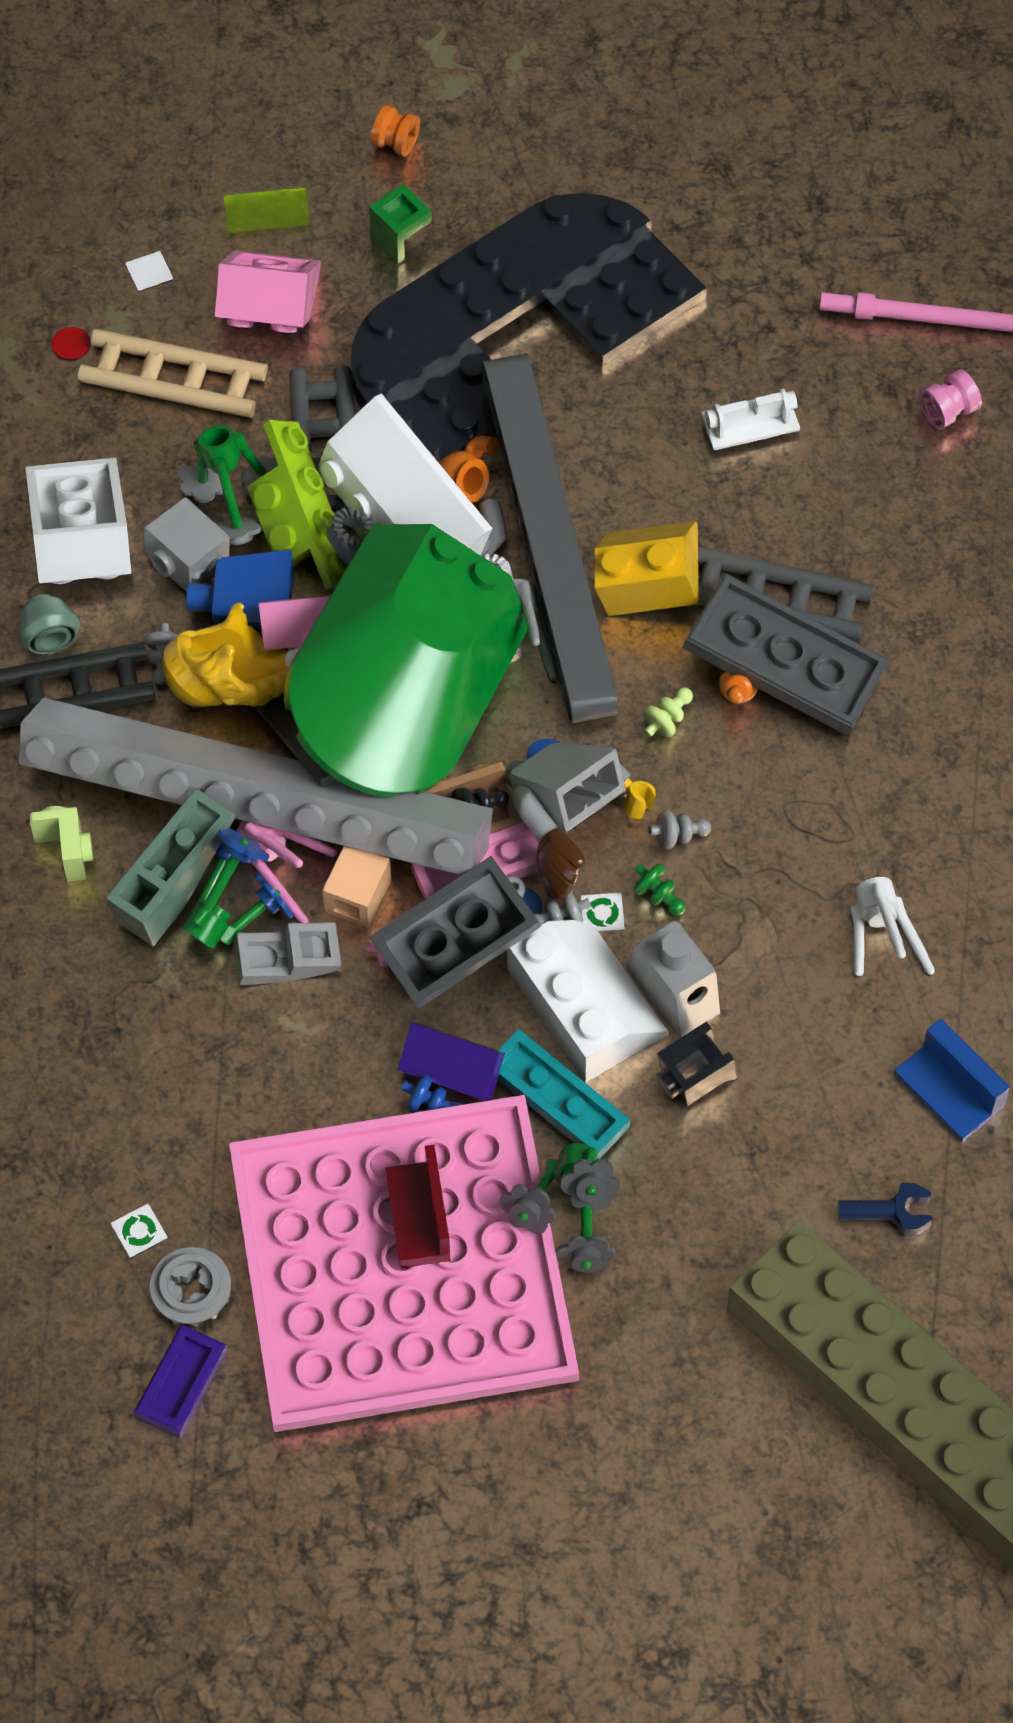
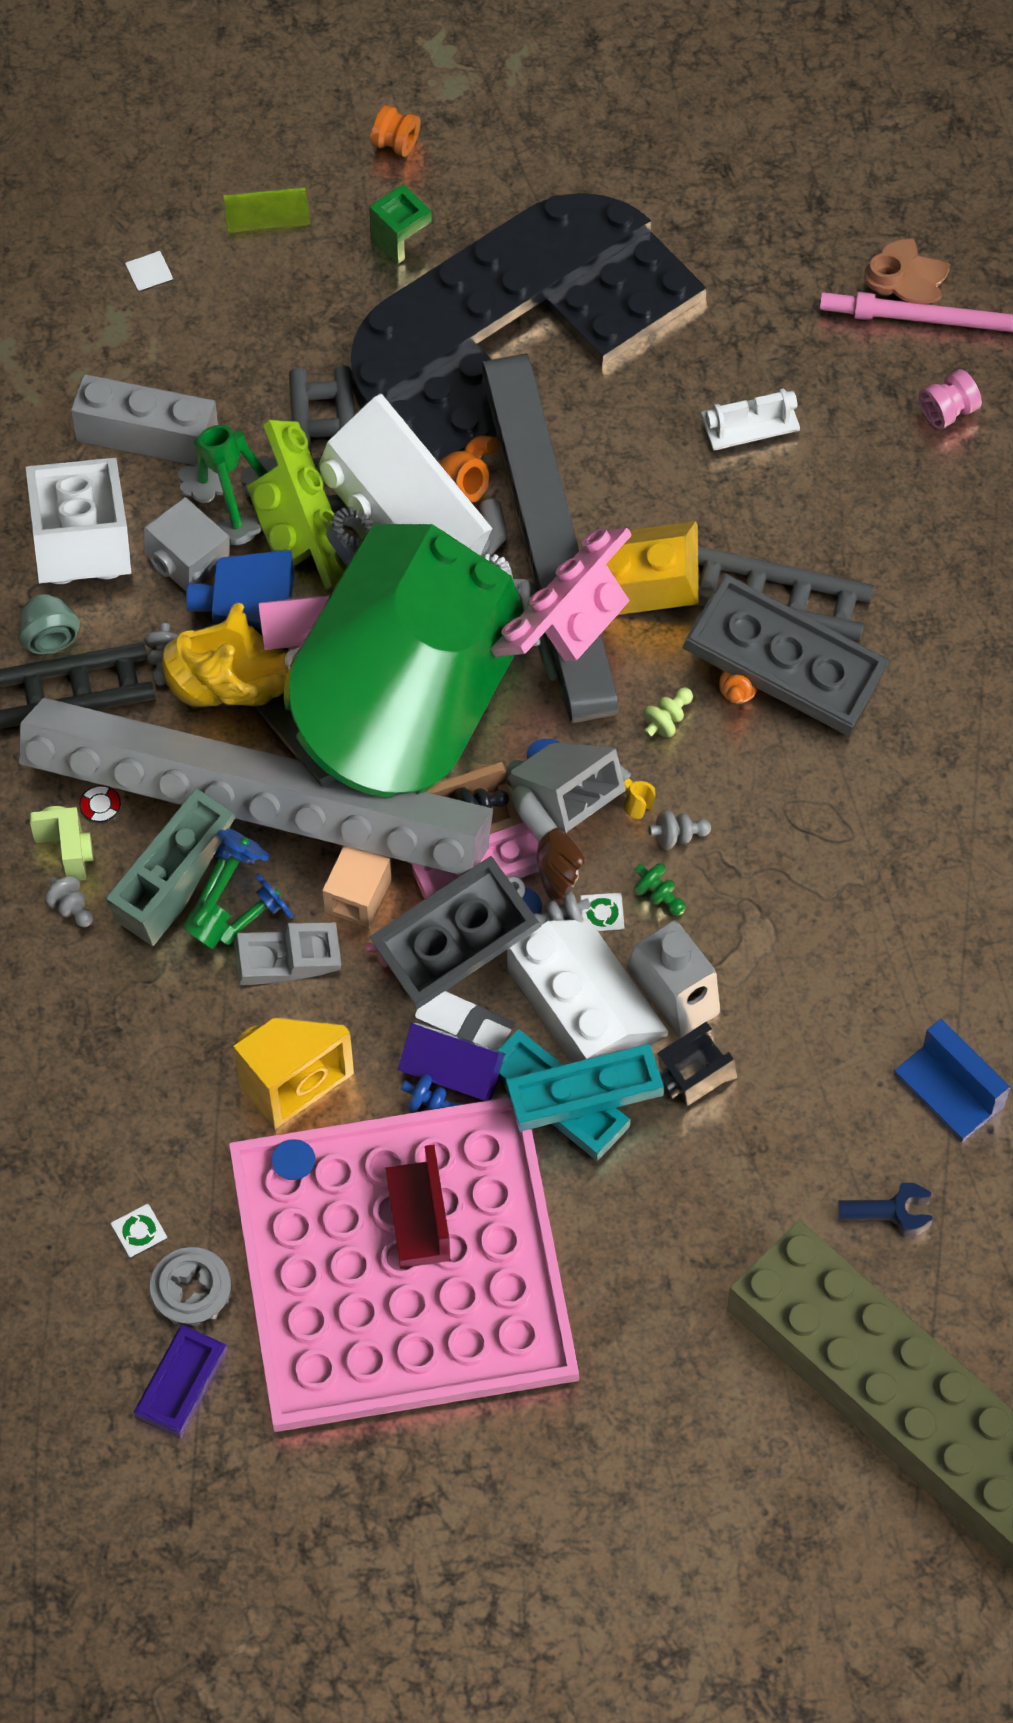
red sticker [52,327,91,359] -> none
tan bar [78,329,268,418] -> none
bright pink slope [215,250,321,333] -> none
bright pink plant [236,820,337,923] -> none
dark grey plant [500,1143,620,1272] -> none
white plant [850,877,935,976] -> none
none -> light grey hair [45,876,93,928]
none -> light grey brick [71,374,218,466]
none -> sticker [79,785,121,822]
none -> yellow slope [233,1018,354,1130]
none -> blue sticker [271,1139,315,1180]
none -> white sticker [415,991,514,1050]
none -> bright pink bracket [490,528,632,662]
none -> teal plate [506,1044,664,1132]
none -> nougat plate [864,238,951,304]

